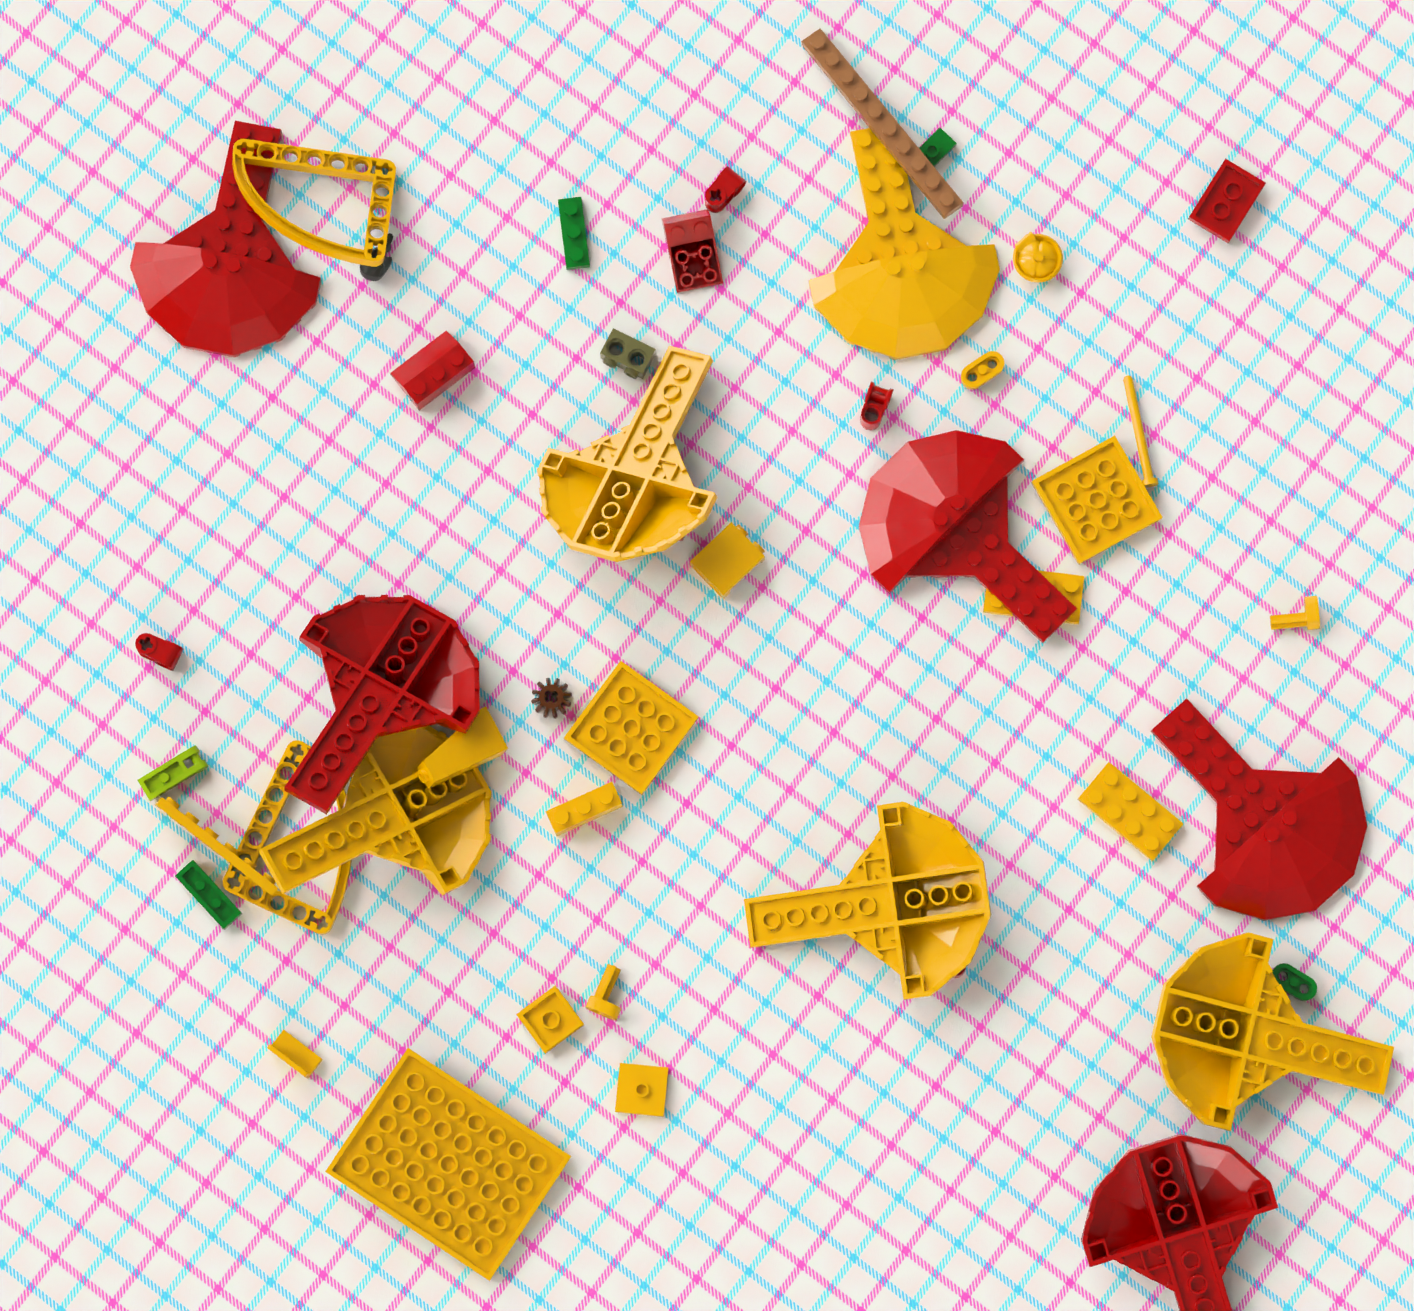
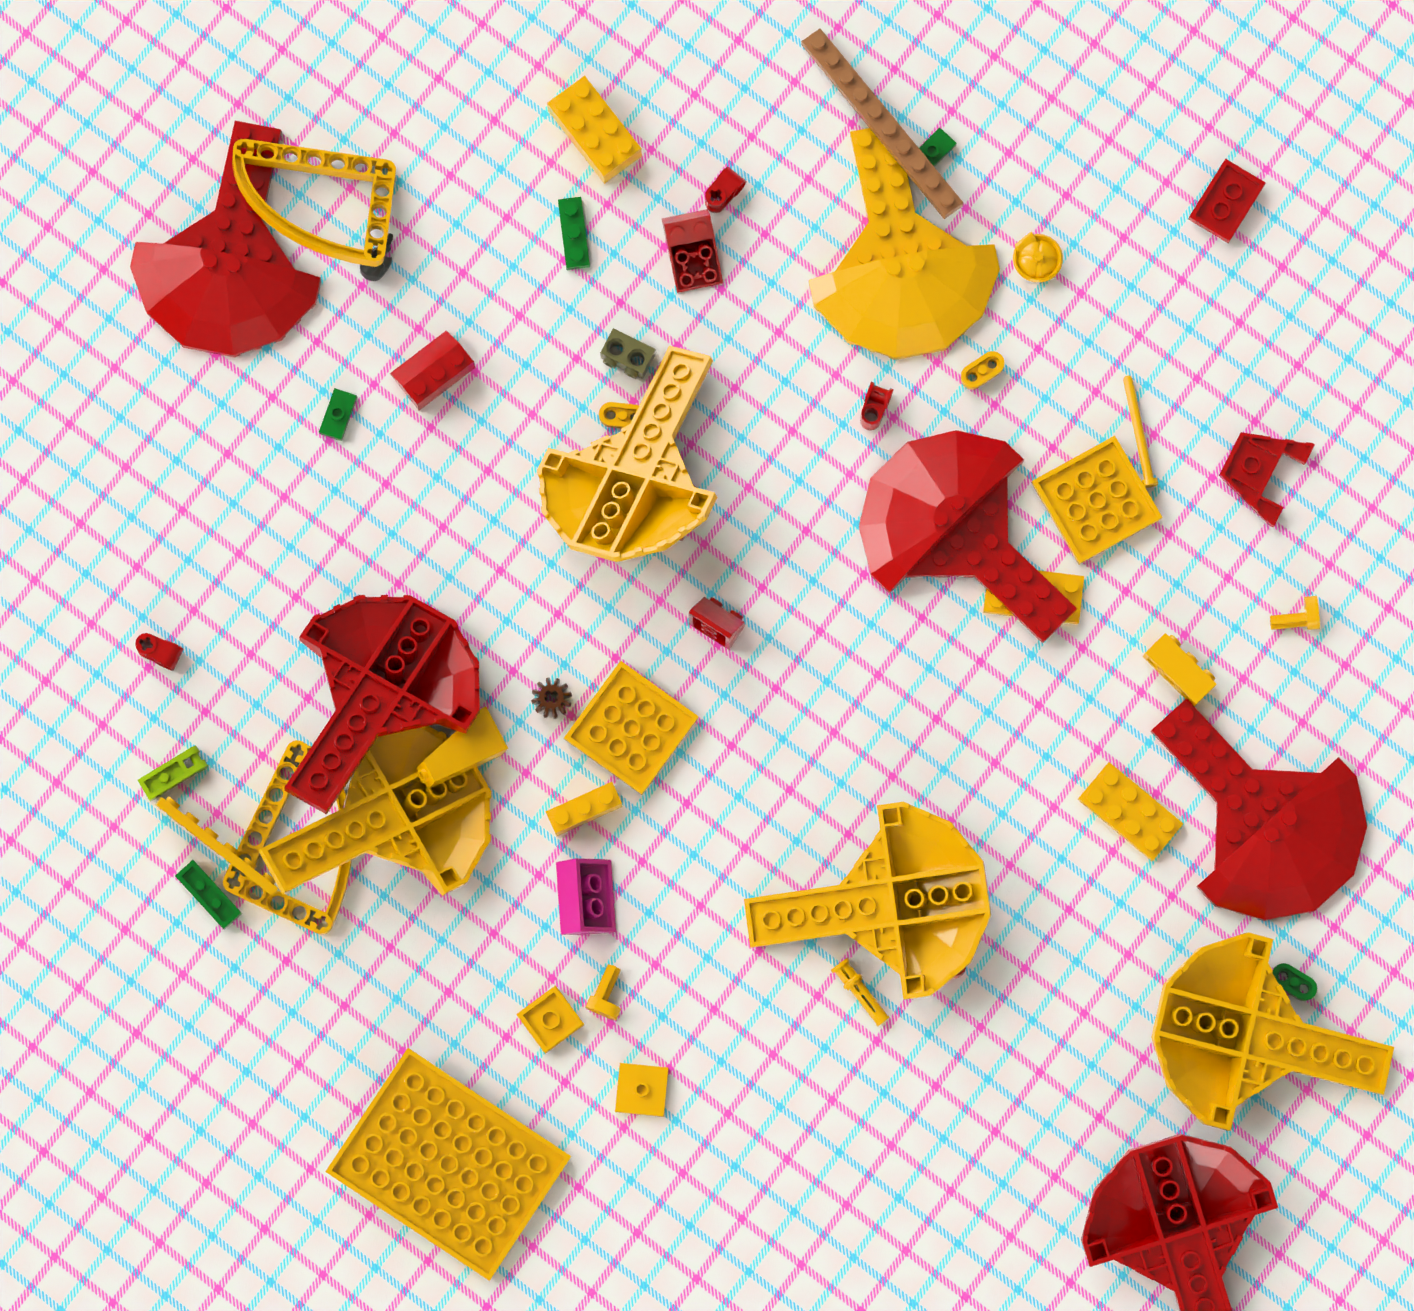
yellow panel [267,1030,323,1079] -> none
yellow panel [690,522,765,599] -> none
none -> green plate [319,388,357,441]
none -> yellow brick [547,76,642,184]
none -> dark pink slope [556,858,616,935]
none -> yellow plate [599,402,639,429]
none -> red slope [689,597,745,650]
none -> yellow pin [831,957,890,1027]
none -> yellow brick [1142,633,1217,707]
none -> red wing [1219,432,1315,527]

